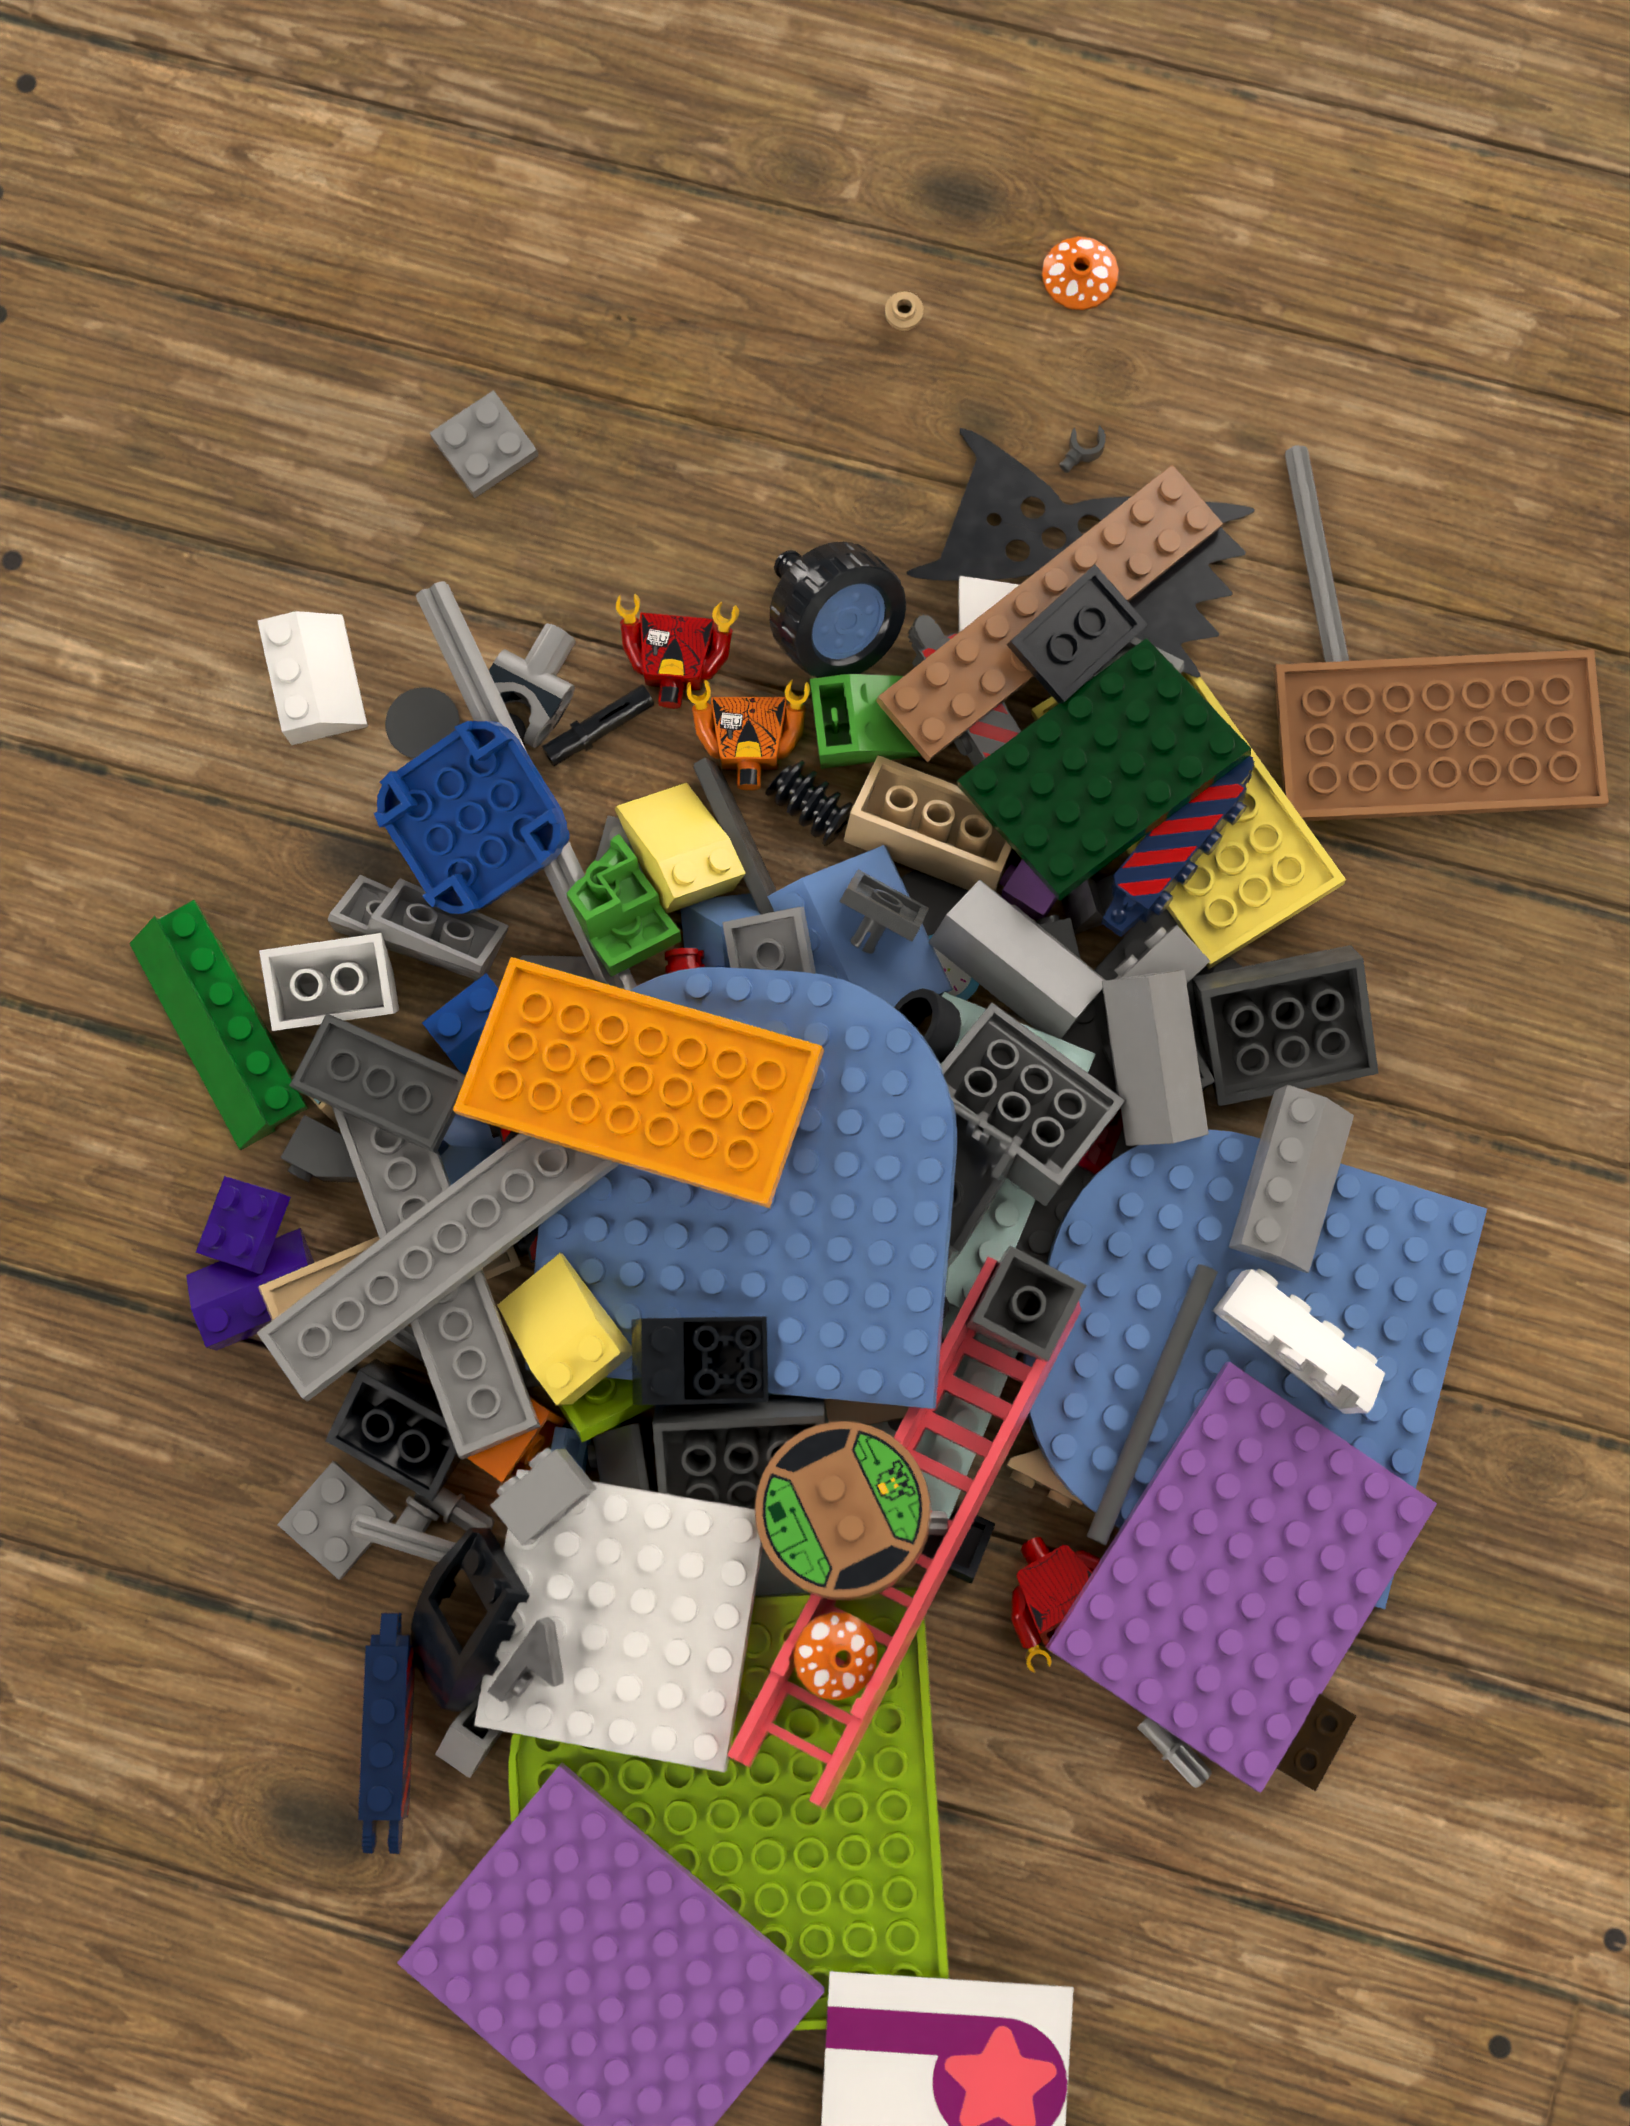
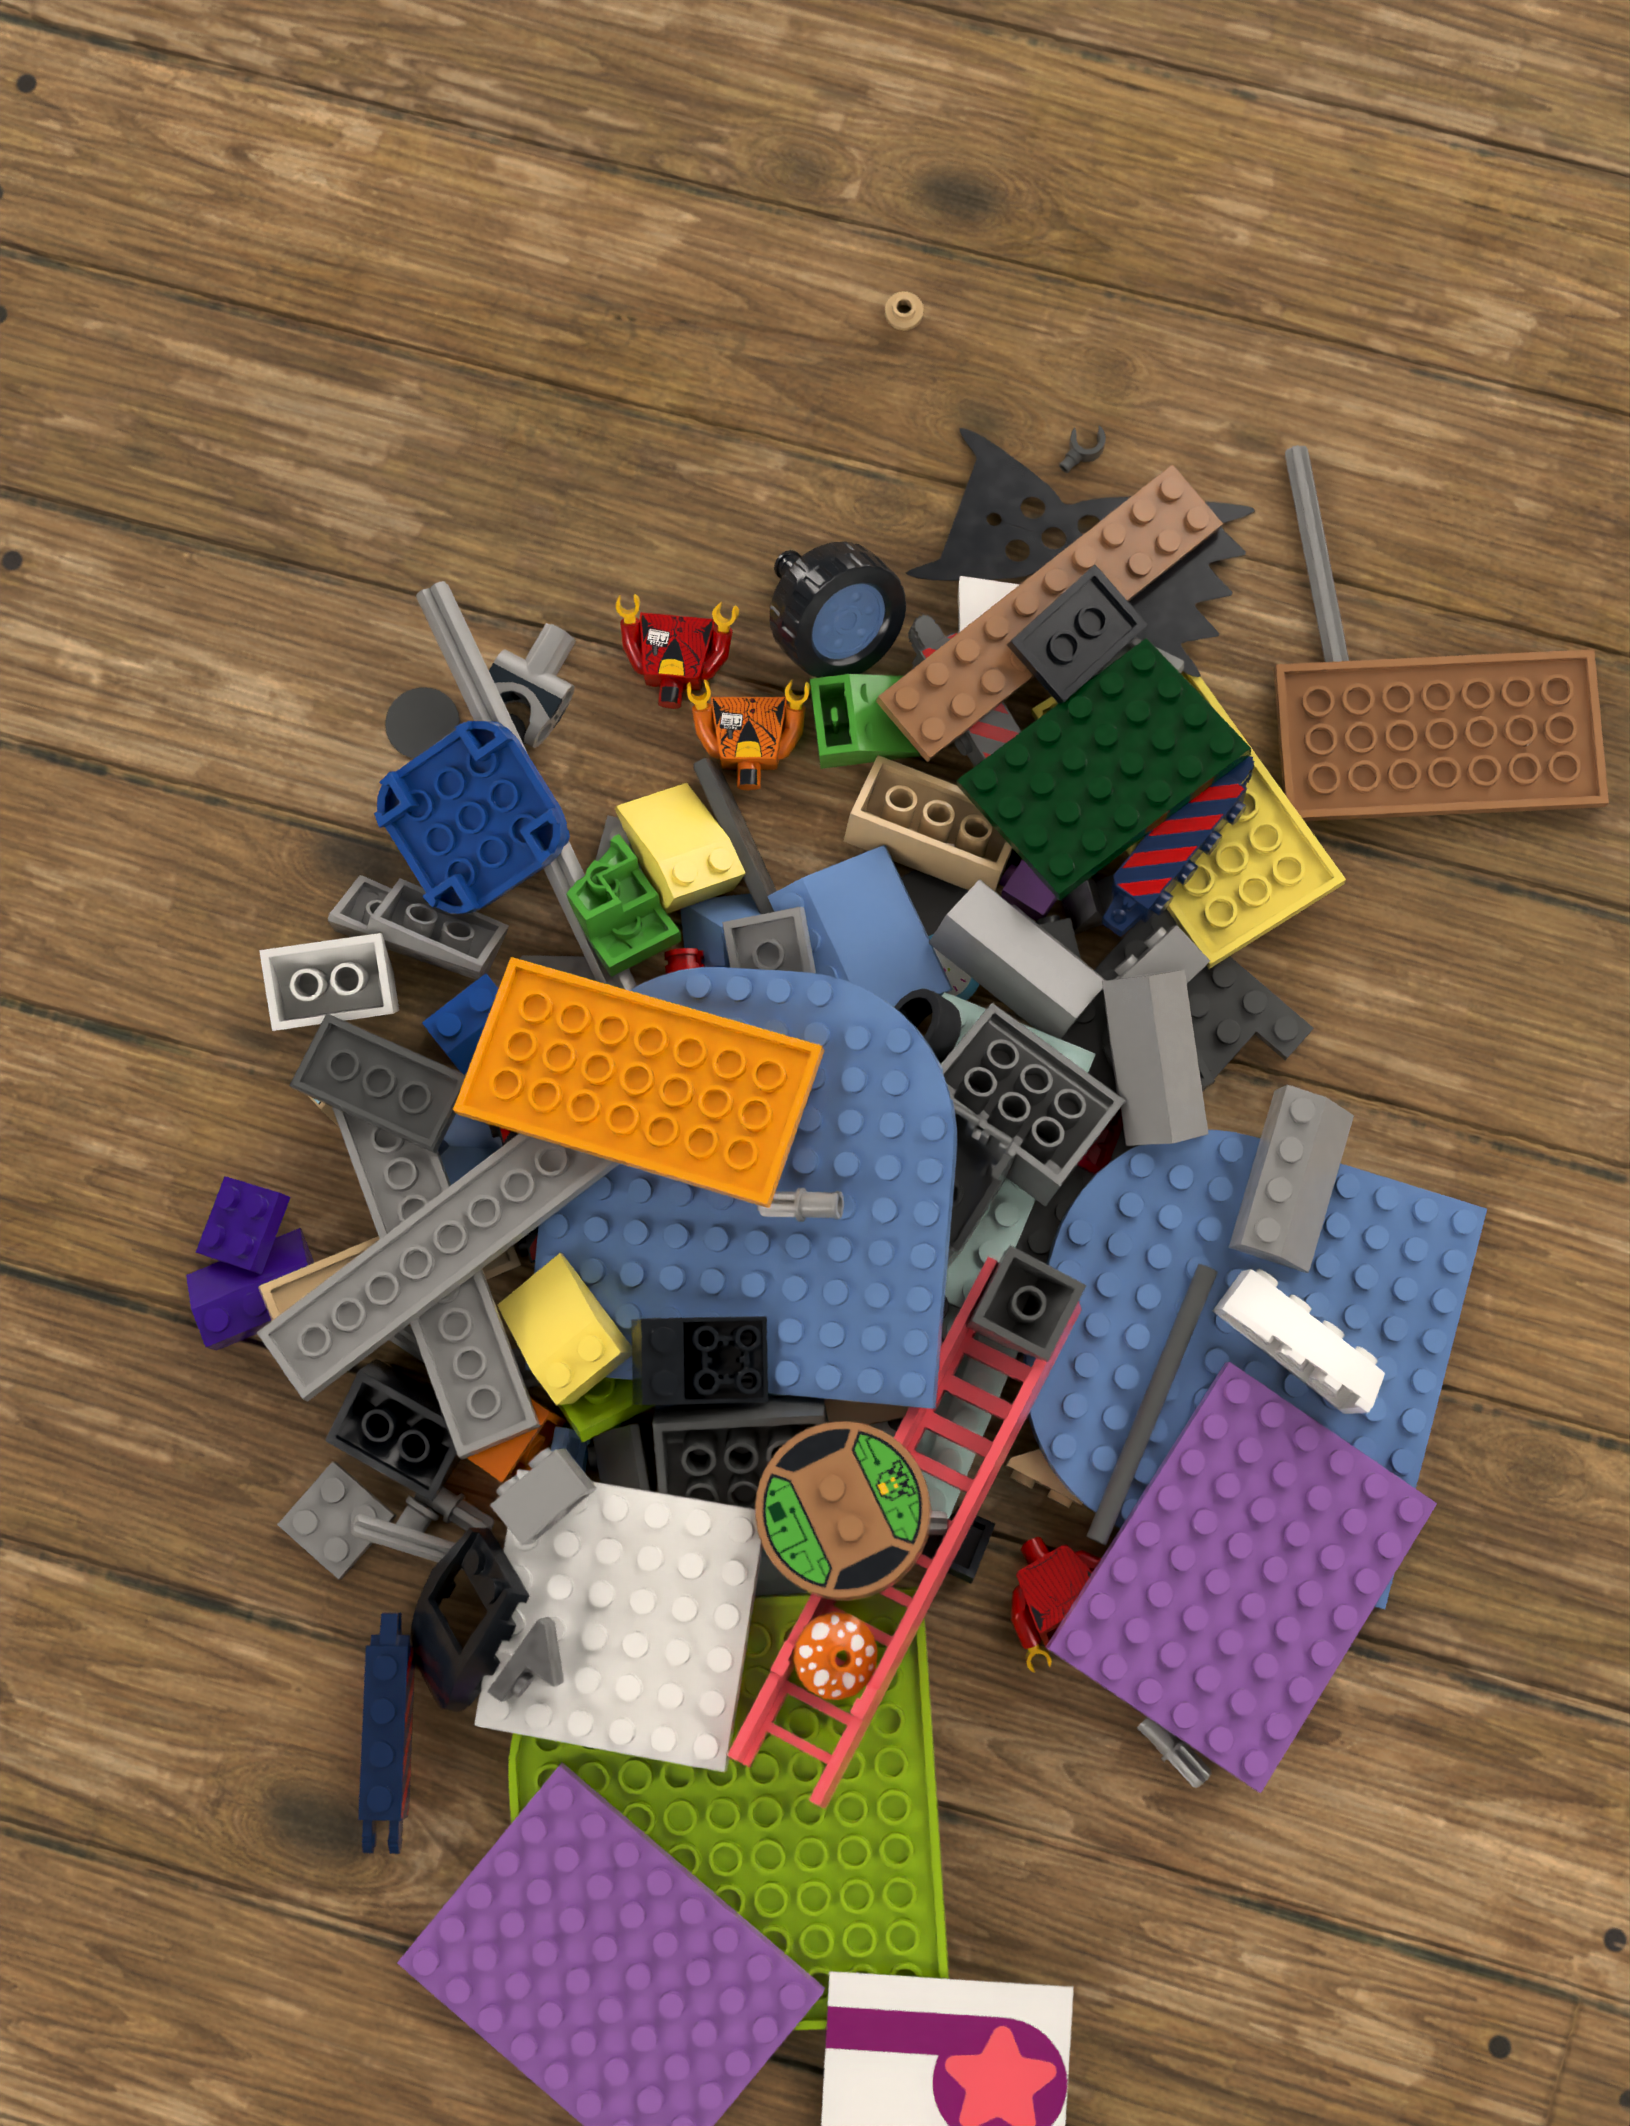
green slope [129,900,309,1150] -> none
white slope [257,611,368,745] -> none
dark grey slope [280,1115,359,1183] -> none
light grey plate [430,390,539,498] -> none
light grey slope [435,1687,503,1778] -> none
black pin [542,684,654,767] -> none
black piece [765,760,853,847] -> none
dark grey tile [839,869,929,954] -> none
orange dish [1042,237,1119,310] -> none
dark grey slope [1192,945,1379,1106] -> none
dark brown brick [1276,1694,1357,1791] -> none
none -> light grey axle [757,1187,844,1222]

